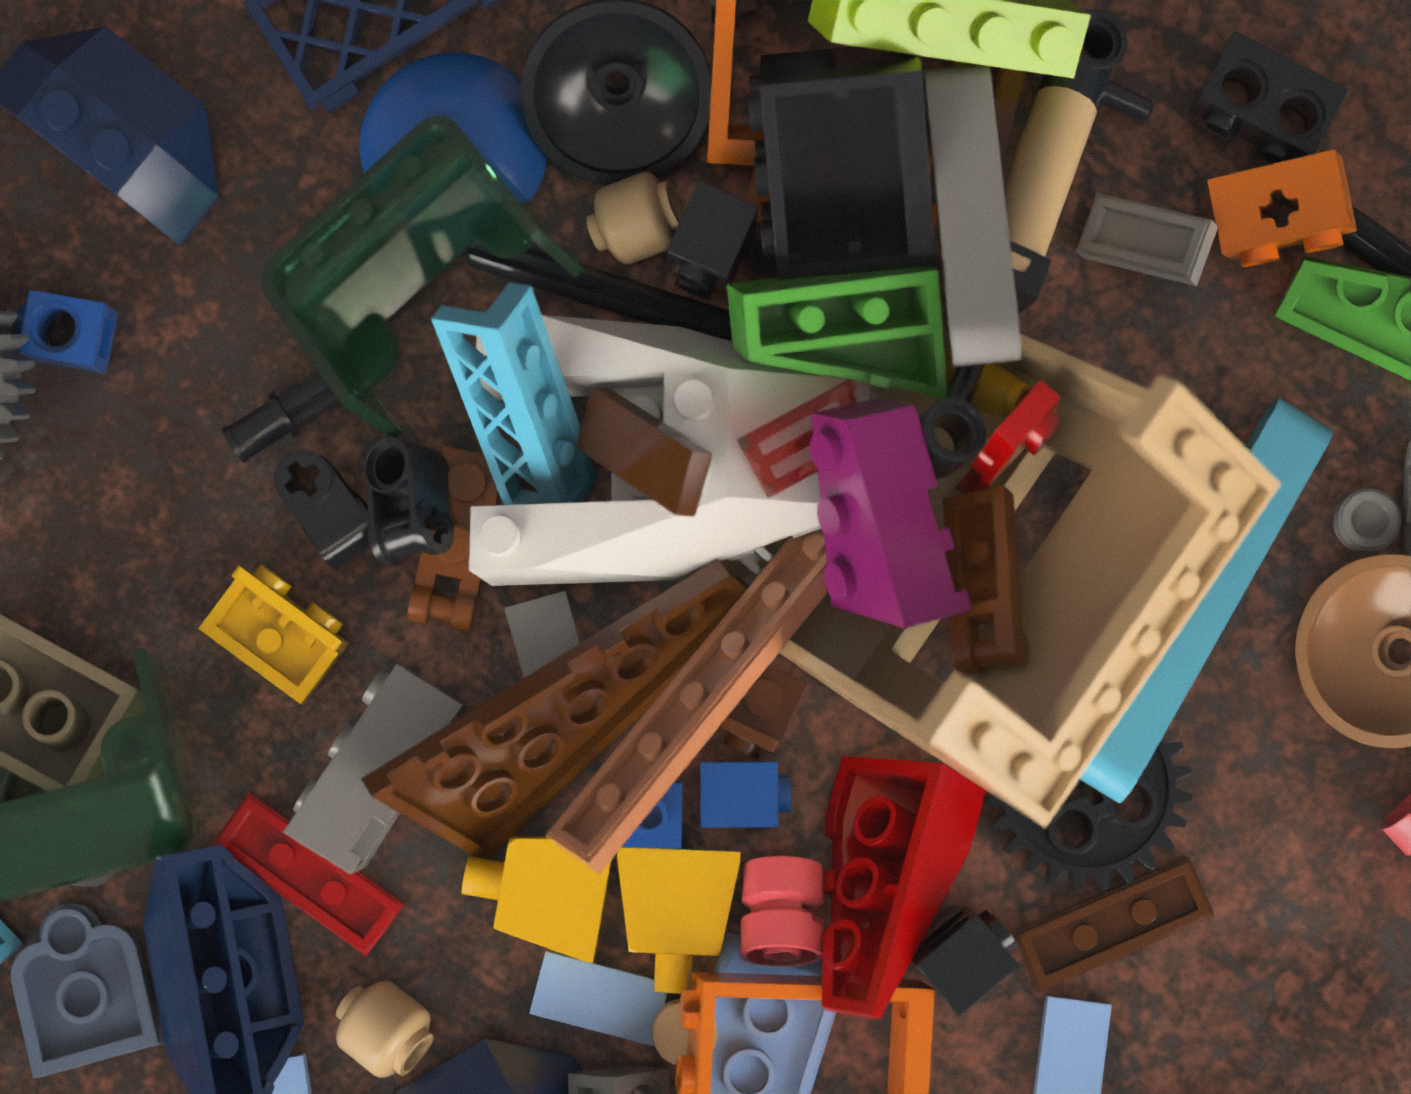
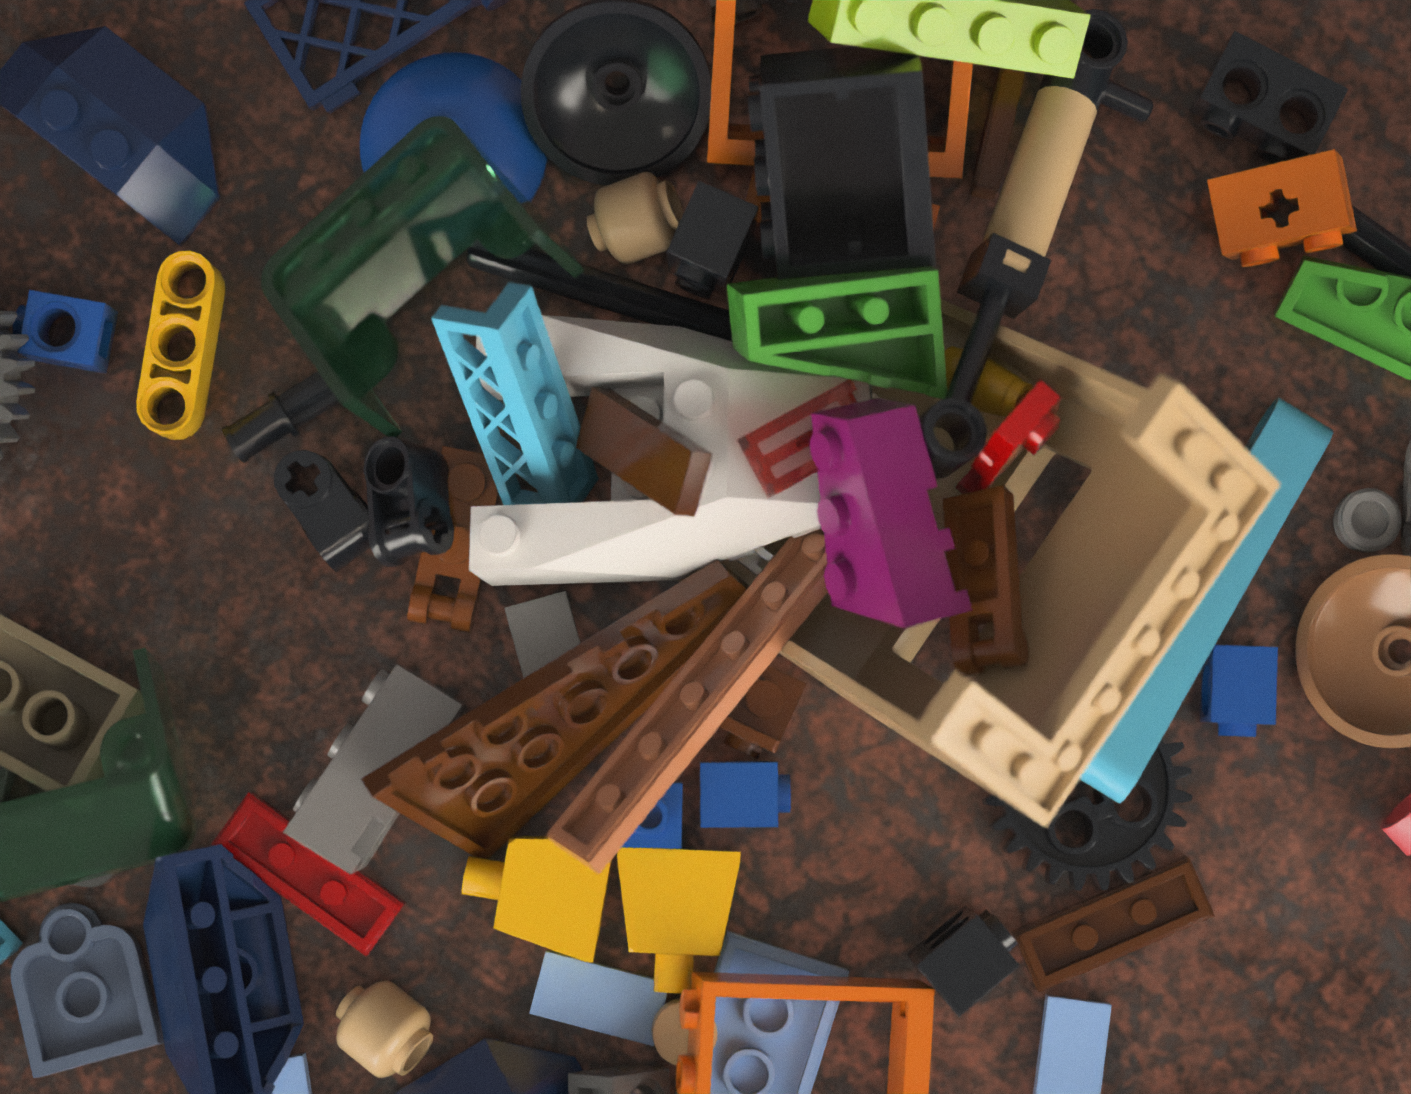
yellow bracket [198,564,350,705] -> none
coral wheel [740,856,825,967] -> none
red wedge [821,756,986,1019] -> none
light grey beam [923,64,1021,366] -> none
light grey tile [1075,193,1218,286] -> none
none -> yellow beam [136,250,225,440]
none -> blue brick [1200,645,1278,737]

